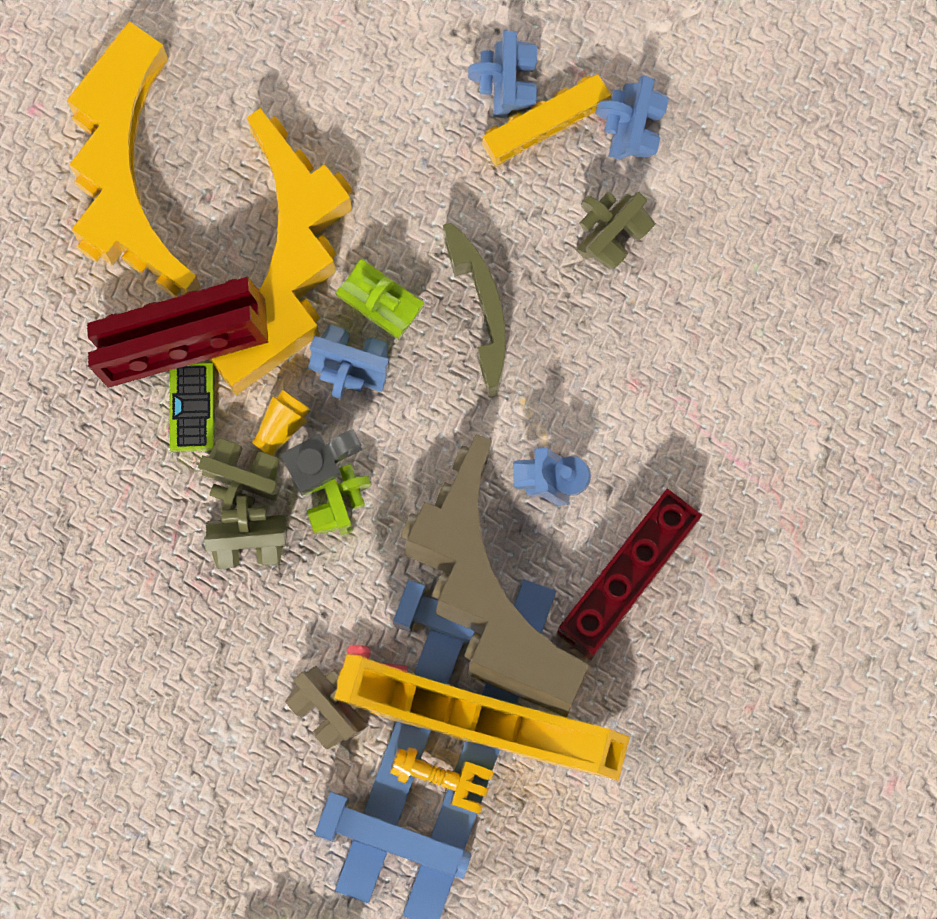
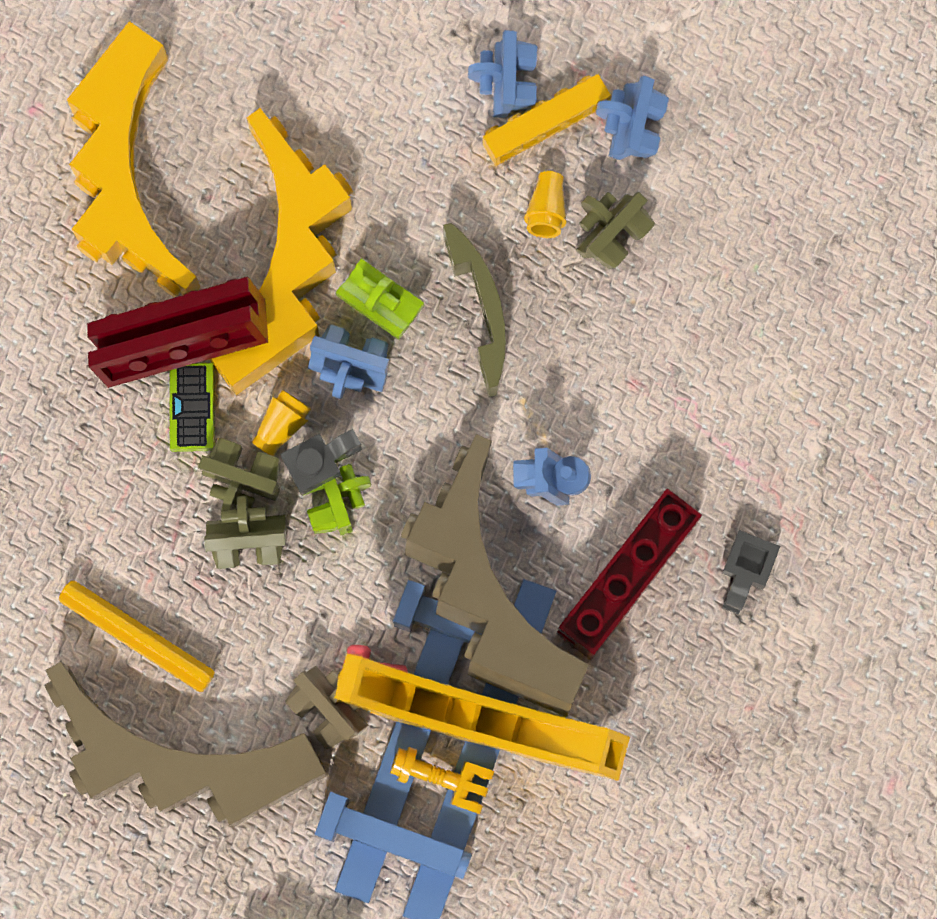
none -> dark tan arch [45,662,328,827]
none -> yellow axle [59,580,215,692]
none -> yellow cone [524,171,566,238]
none -> dark grey plate [722,530,781,615]

